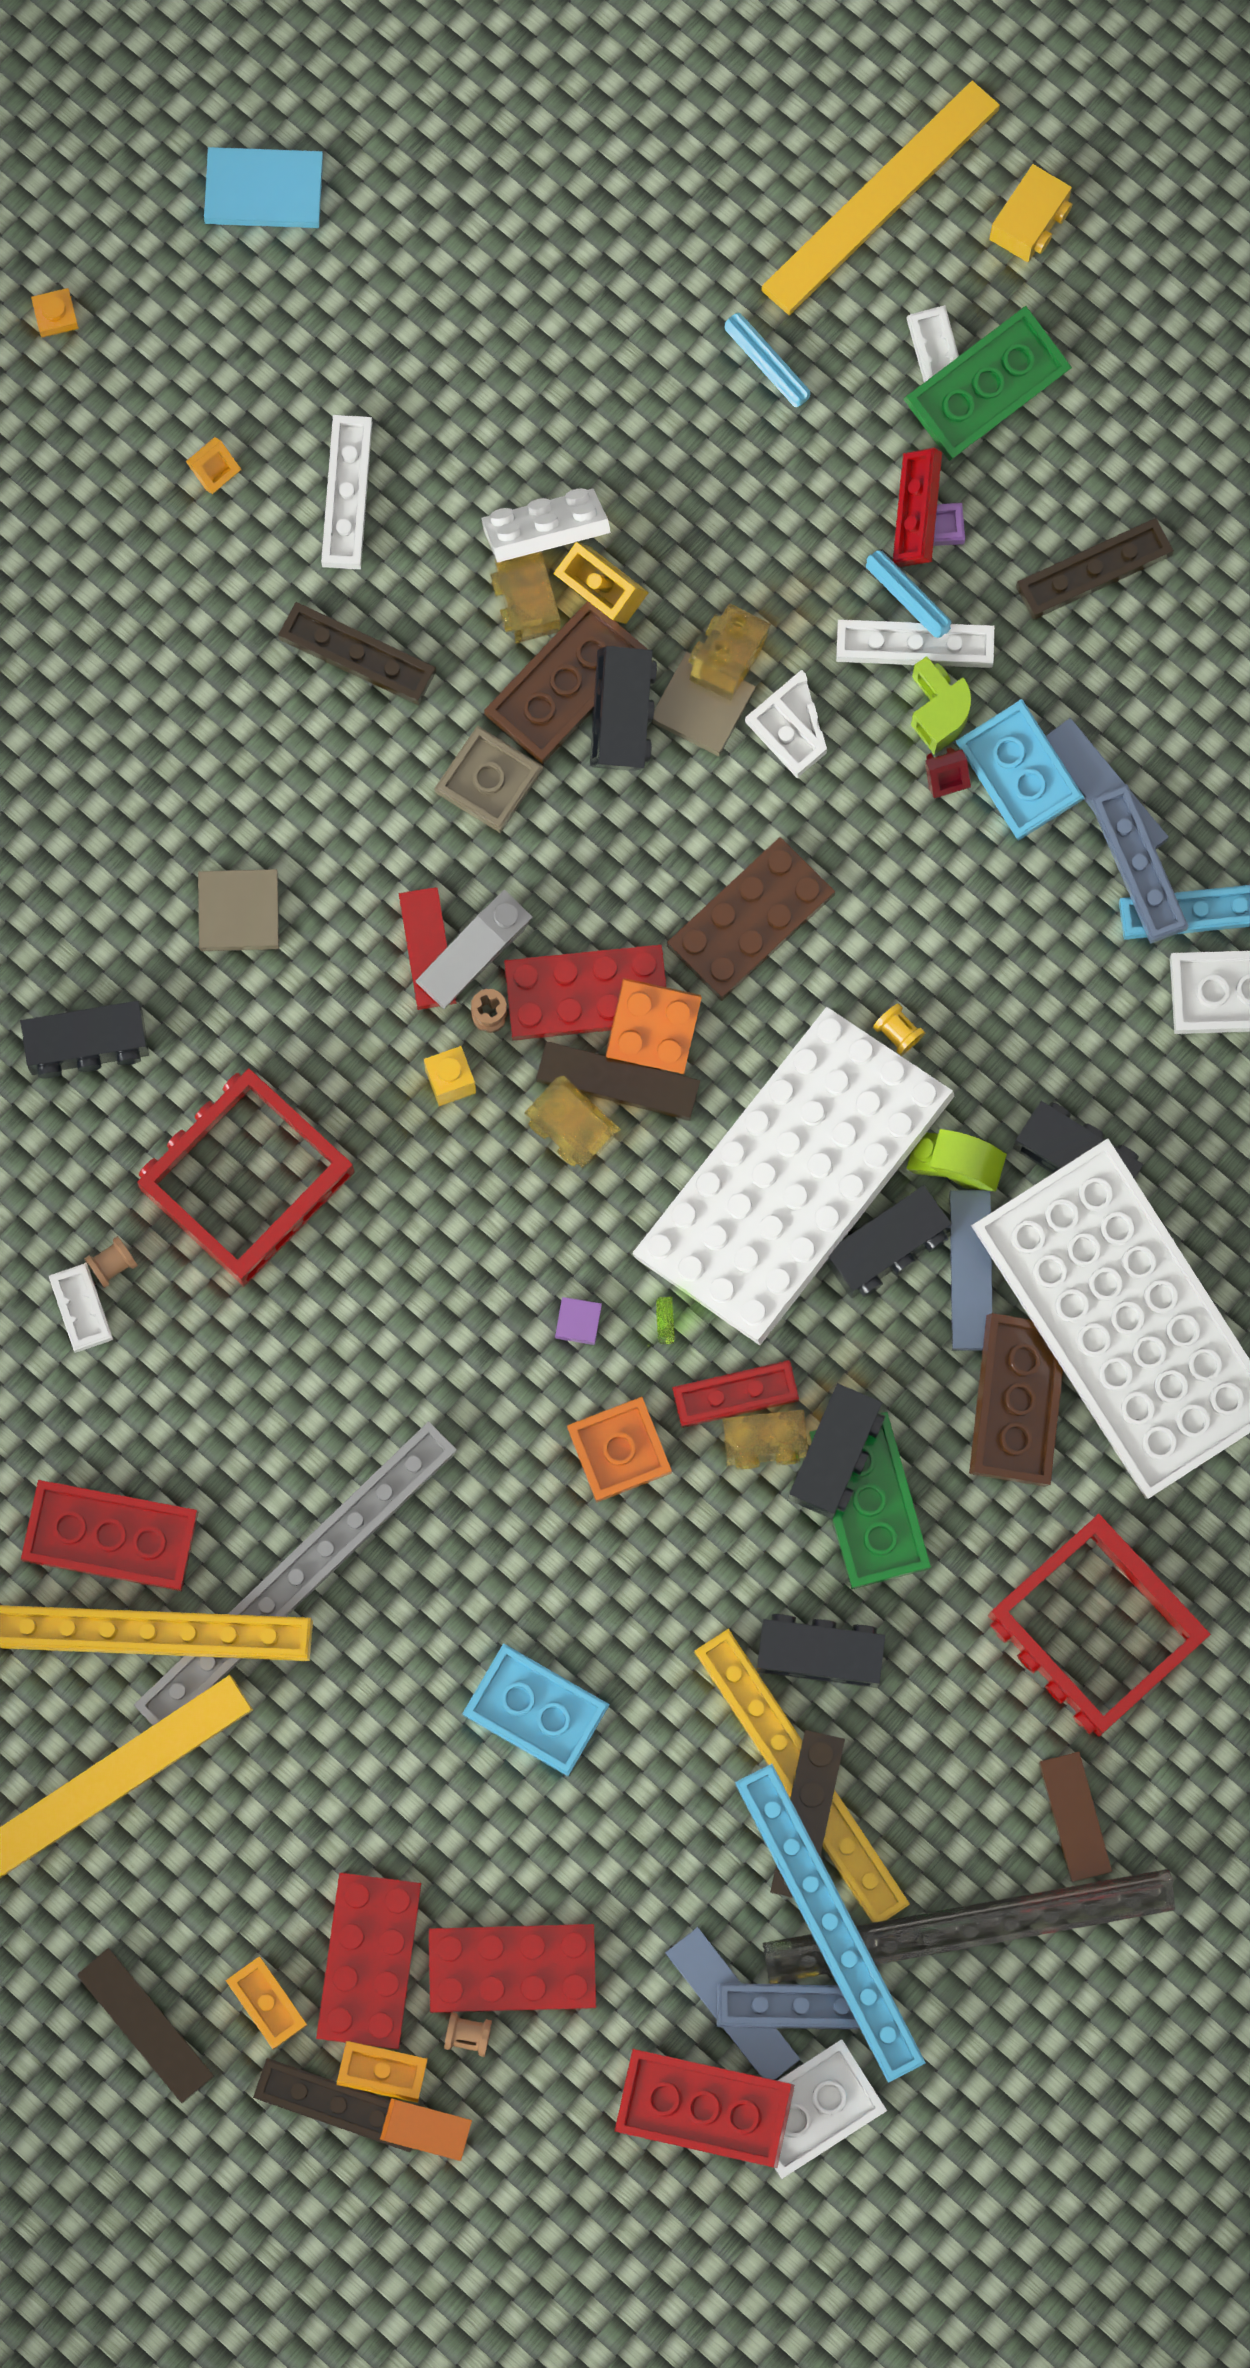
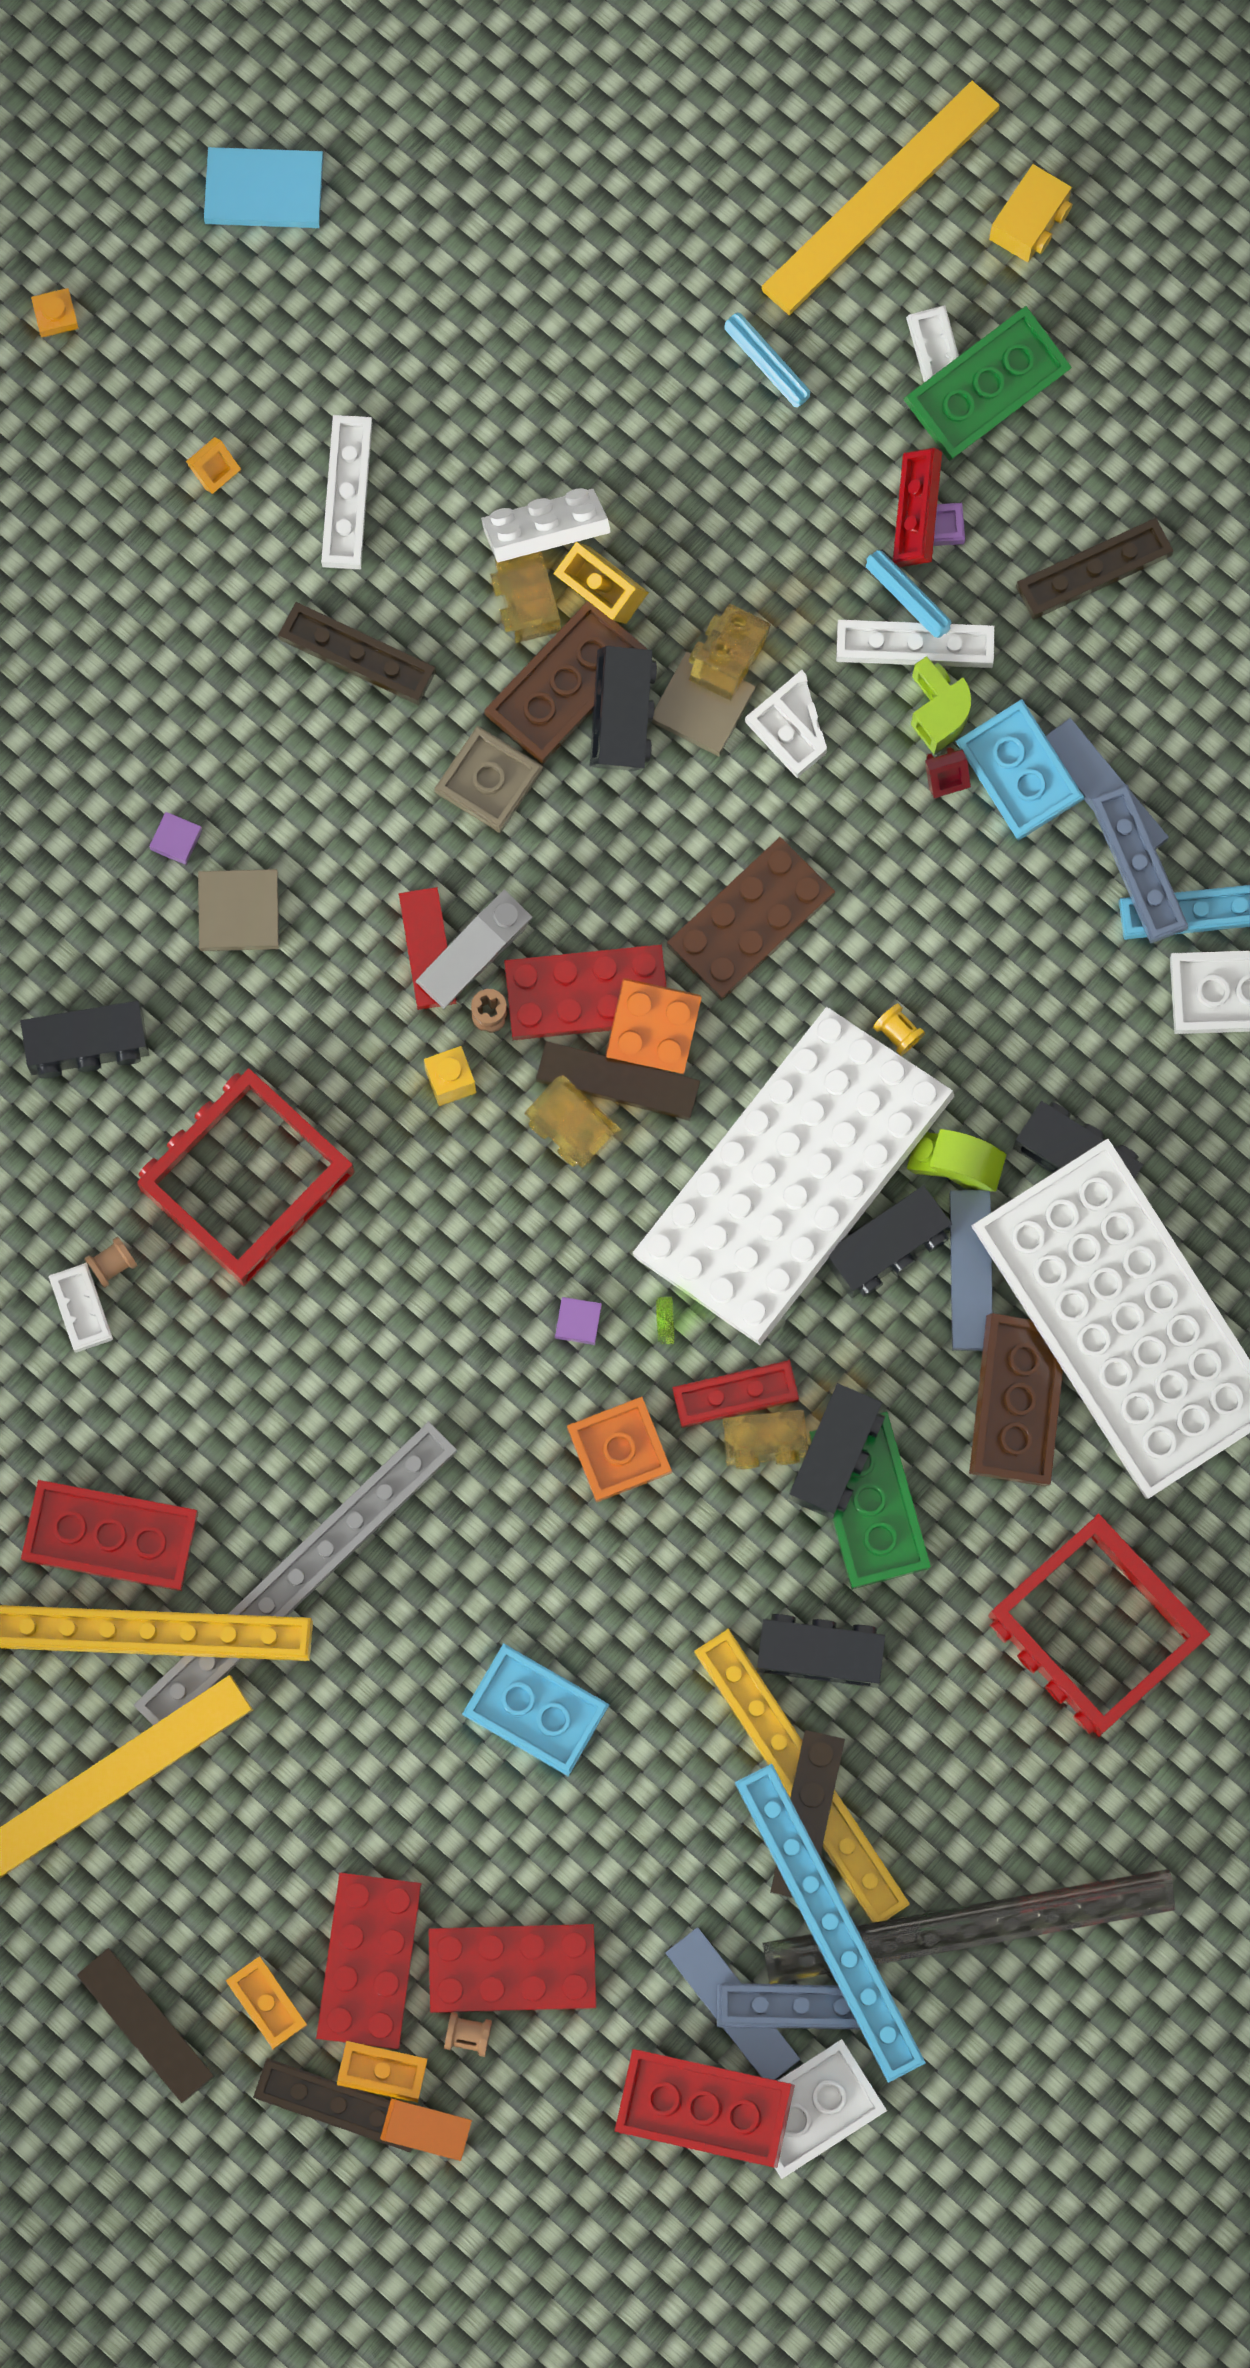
reddish brown tile [1039,1752,1112,1883] -> none
none -> medium lavender tile [149,812,202,865]

